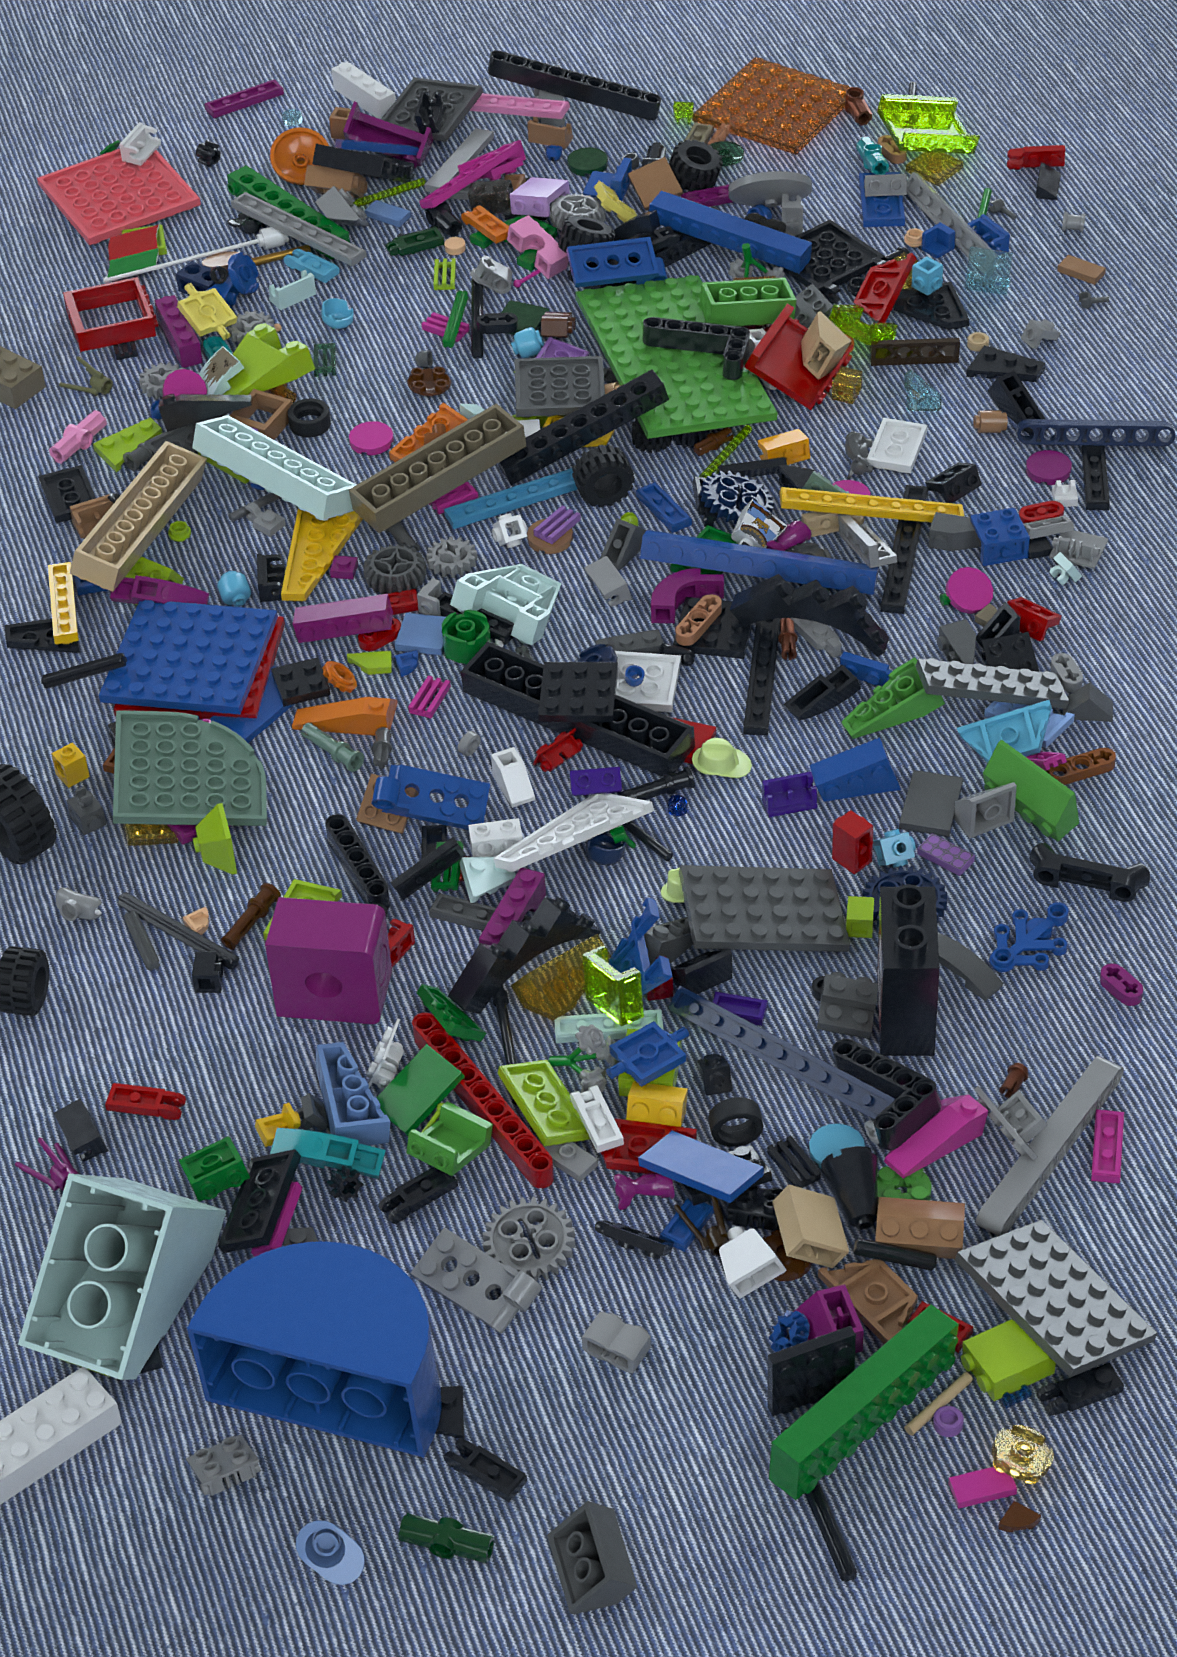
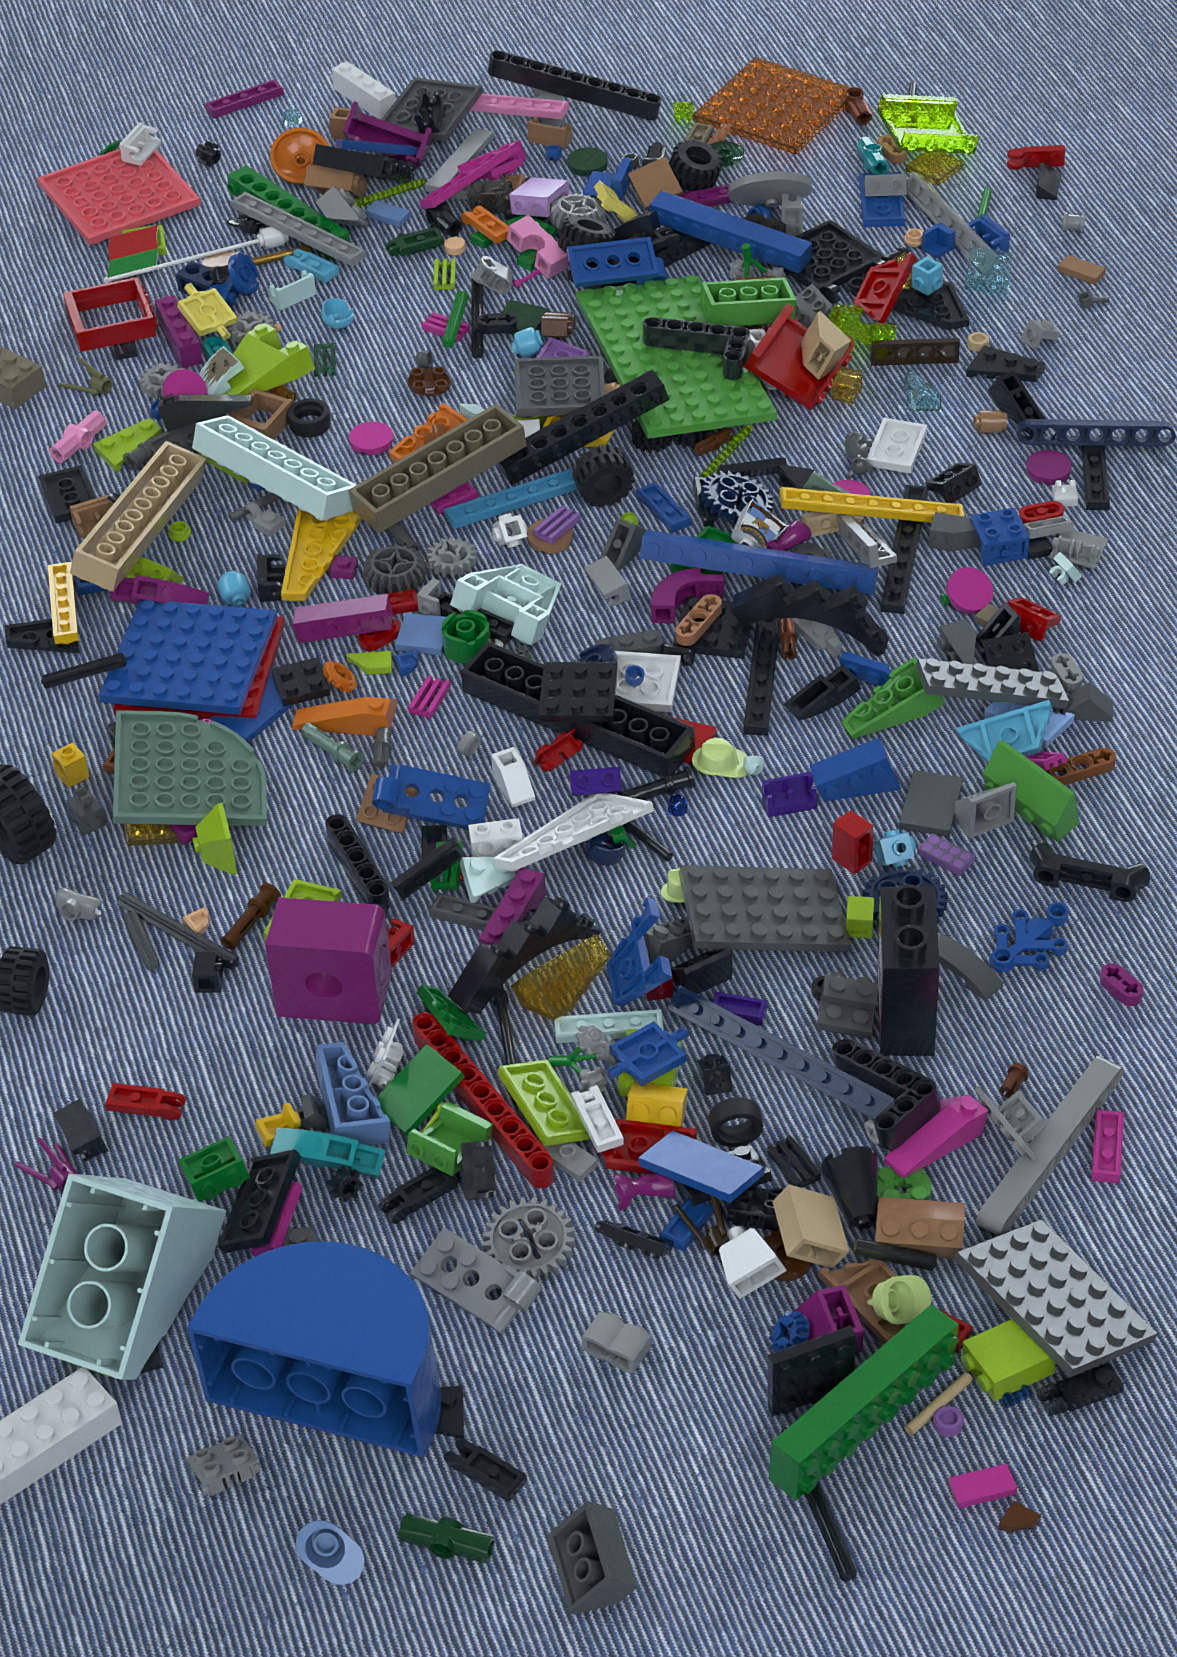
clear neon green panel [582,945,644,1027] -> none
light orange hinge [757,429,810,465] -> none
medium azure tile [809,1124,865,1169] -> none
dark grey hand [989,199,1017,220] -> none
clear yellow plate [991,1425,1054,1484] -> none
none -> black hinge [460,1140,497,1200]
none -> light aqua hinge [744,756,764,775]
none -> yellowish green piece [867,1275,931,1325]

